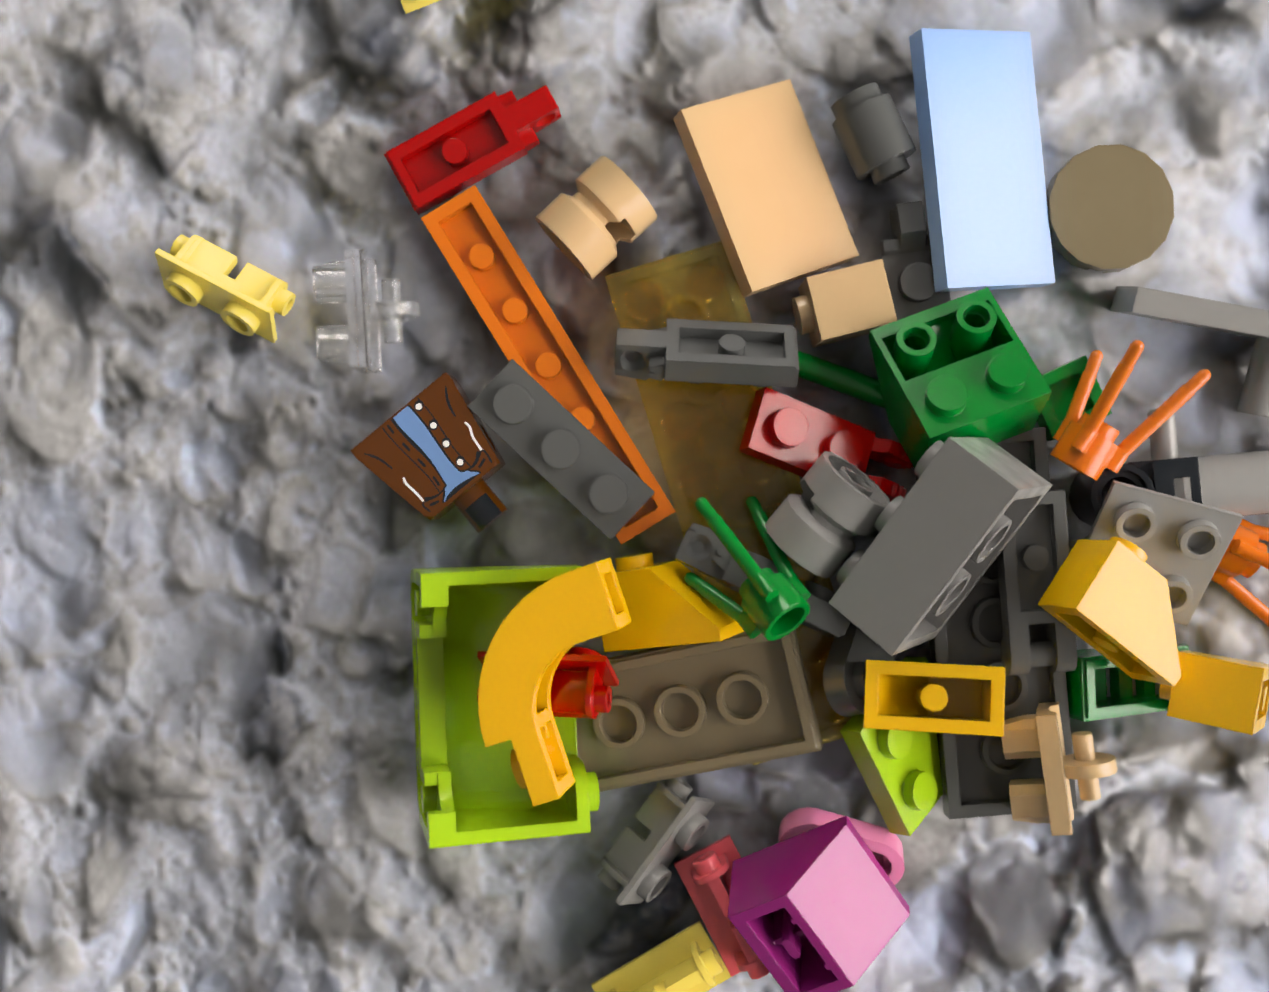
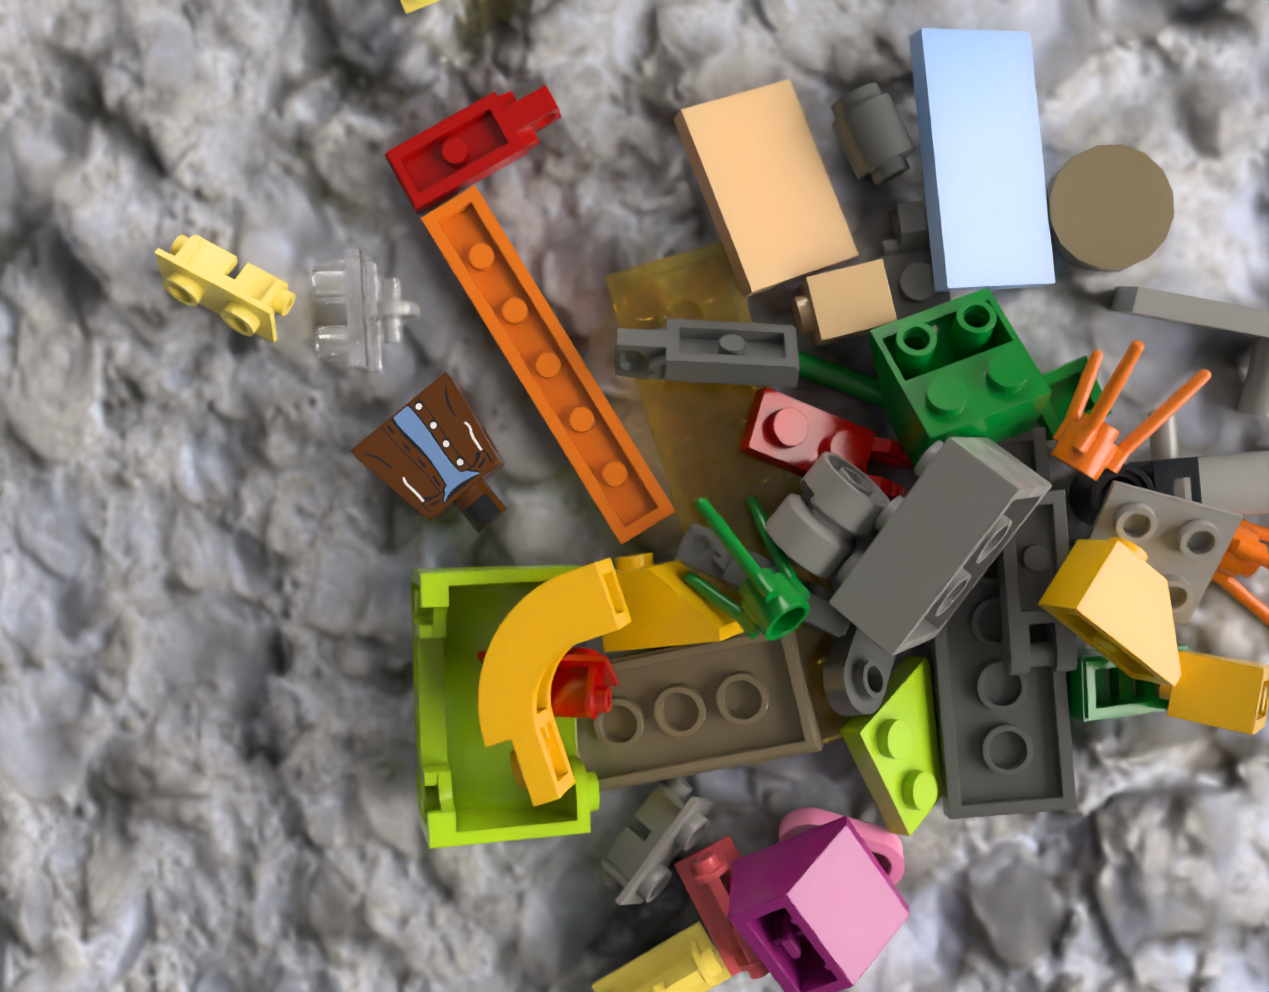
dark grey plate [468,359,655,540] -> none
tan wheel [535,156,657,280] -> none
yellow slope [863,660,1005,737] -> none
tan hips [1001,702,1118,836] -> none

